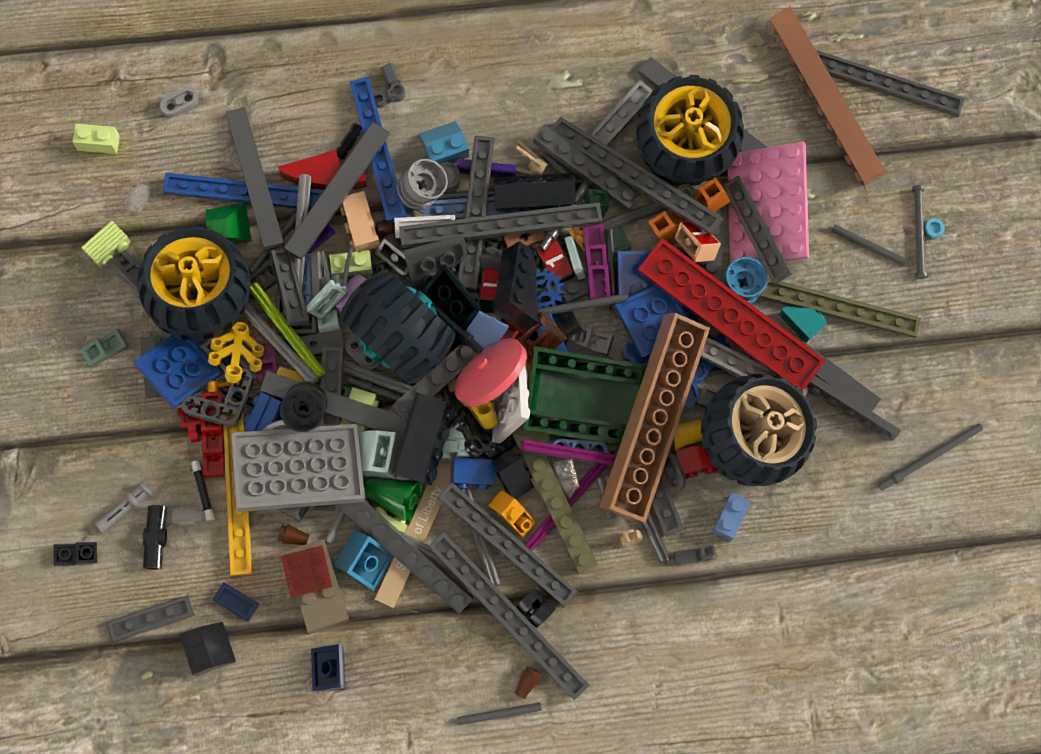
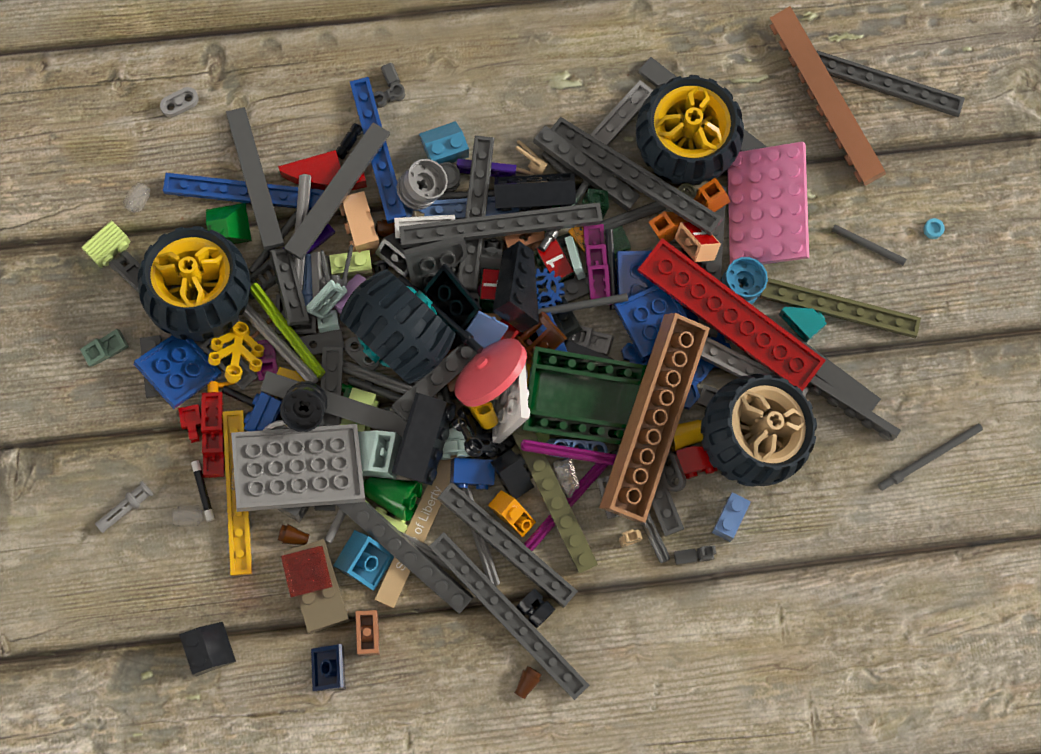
black slope [53,542,97,566] -> none
yellowish green brick [73,124,120,154] -> none
dark grey tile [106,595,195,643] -> none
black piece [143,505,167,570] -> none
dark grey beam [181,369,254,427] -> none
dark blue tile [213,582,260,623] -> none
dark grey bar [457,702,542,725] -> none
dark grey tile [722,175,792,285] -> none
dark grey bar [912,185,928,279] -> none
none -> nougat brick [356,610,380,656]

